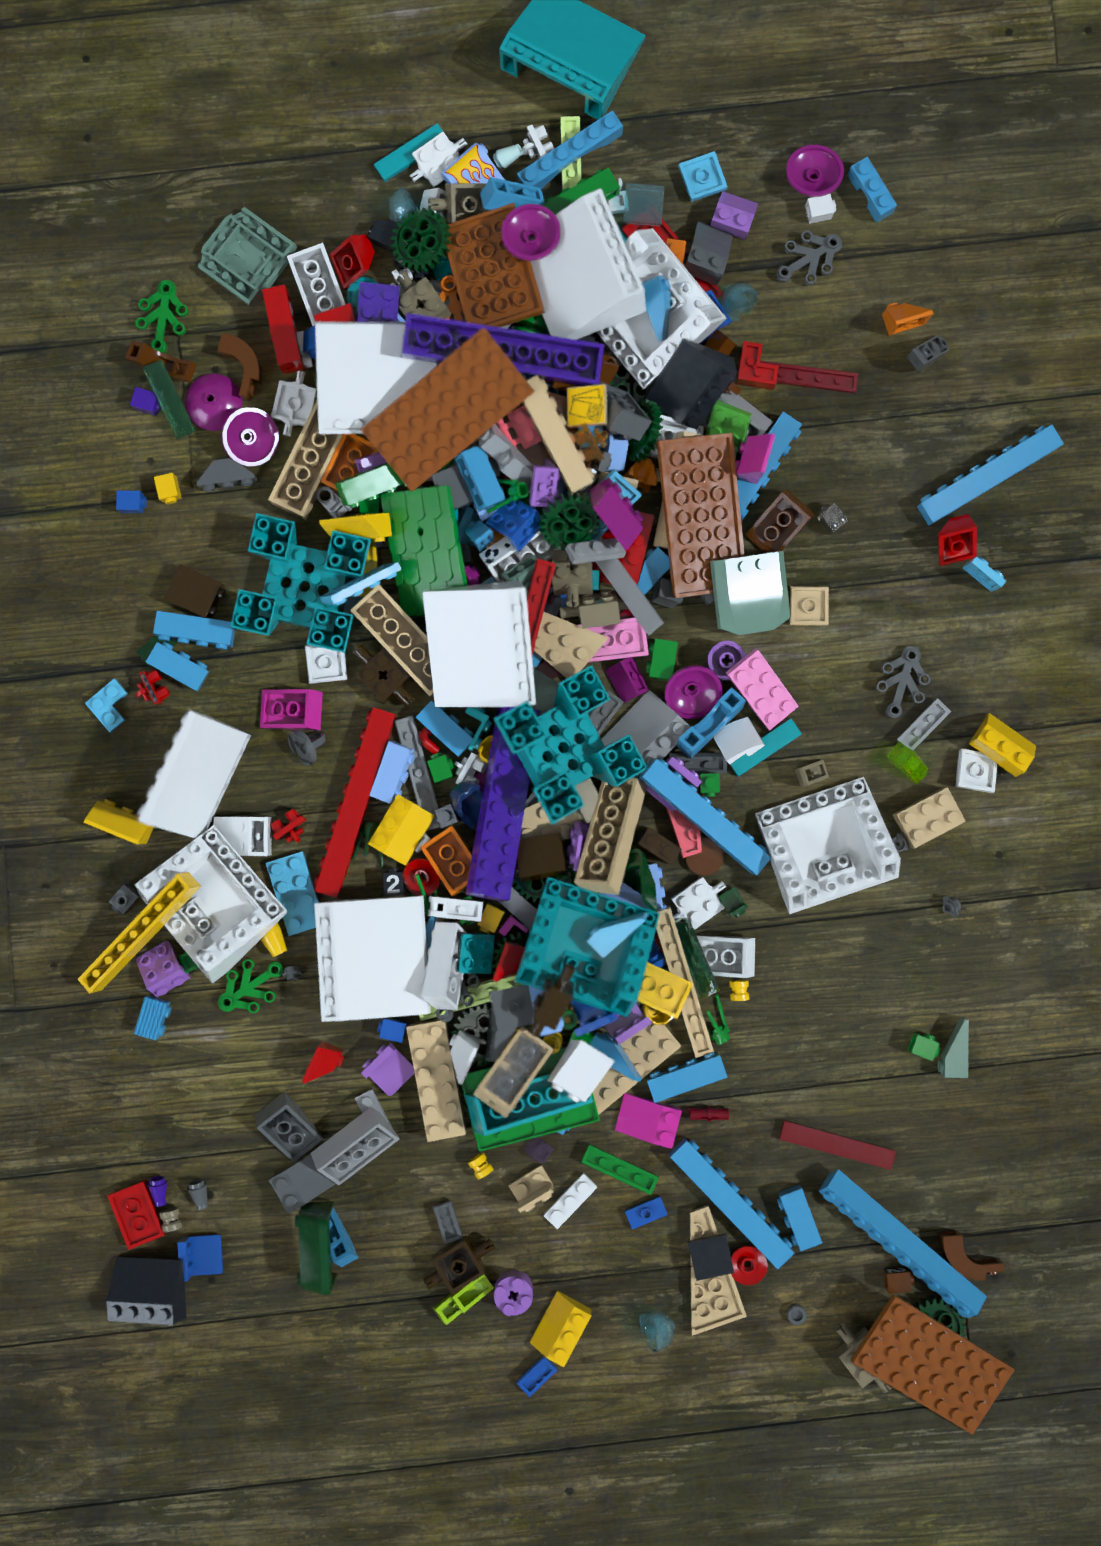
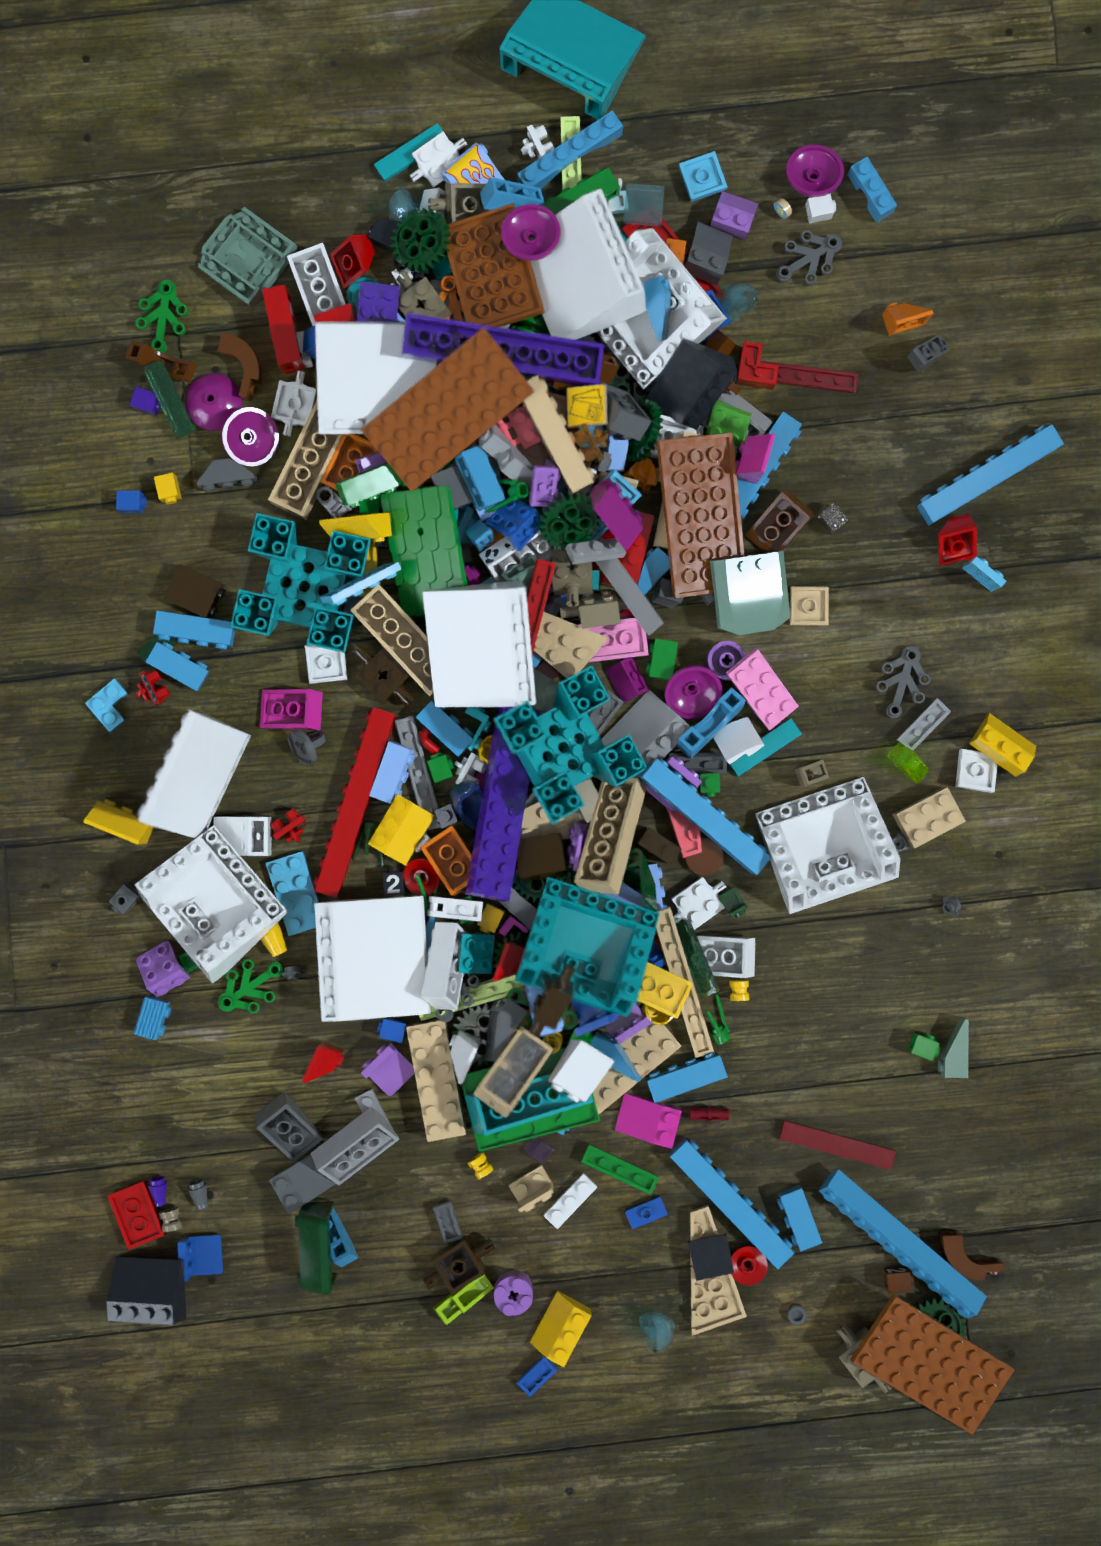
yellow brick [78,872,201,994] -> none
dark grey plate [489,985,534,1031] -> none
light aqua cone [493,144,523,168] -> none
medium azure slope [587,912,648,958] -> none
none -> tan tile [774,198,792,219]

